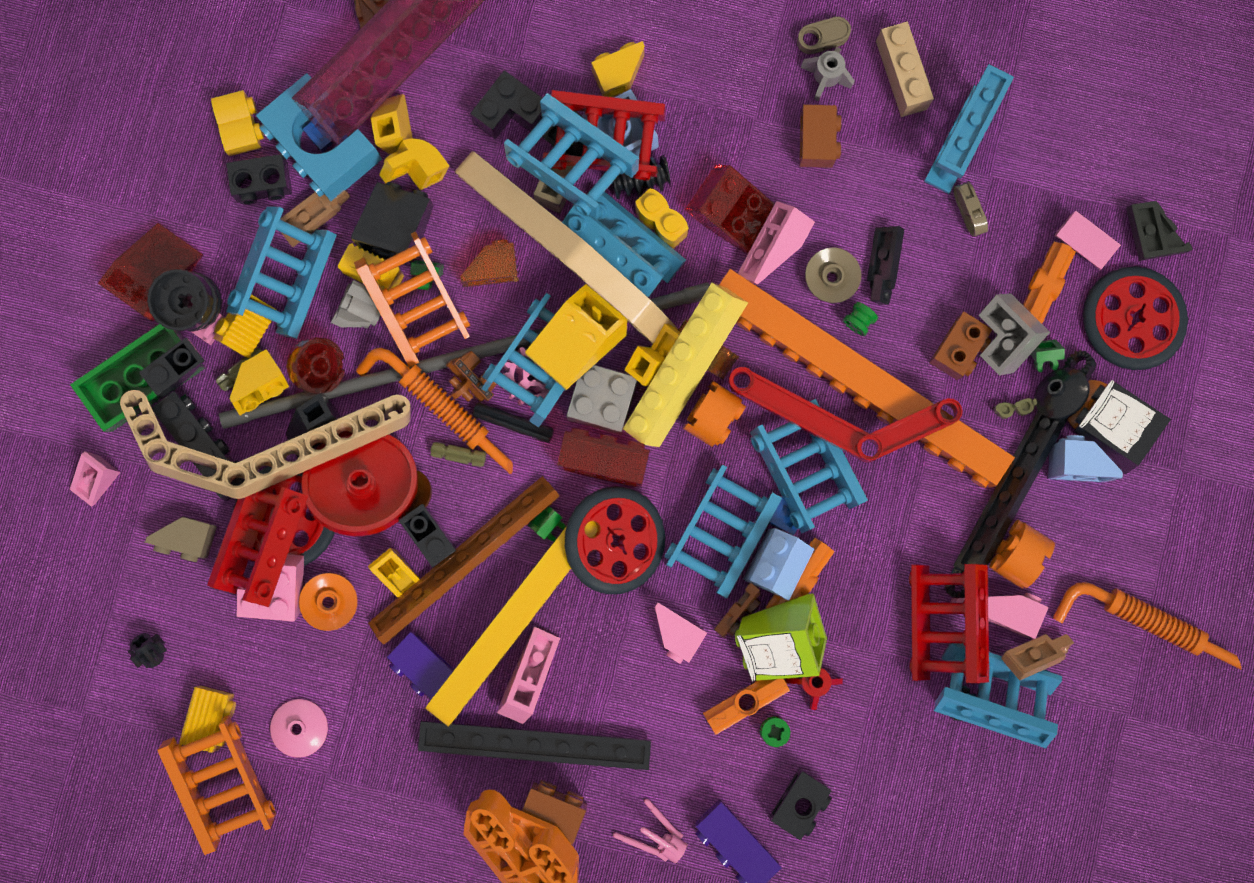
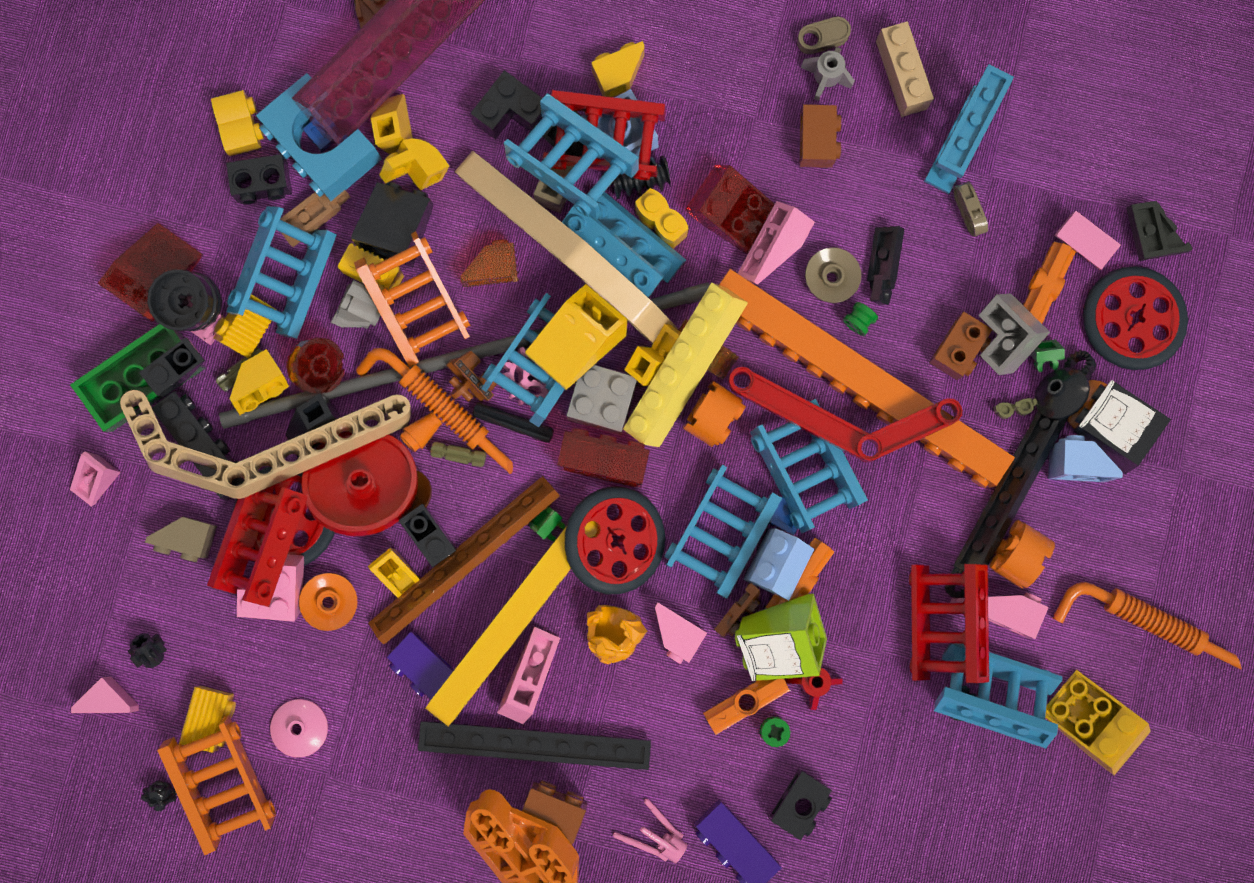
green tile [410,260,444,290] -> none
medium nougat hinge [1001,634,1074,681] -> none
none -> bright pink slope [71,676,139,713]
none -> black plant [141,780,177,811]
none -> orange cone [400,412,442,453]
none -> light orange helmet [587,605,647,664]
none -> yellow slope [1045,670,1151,775]

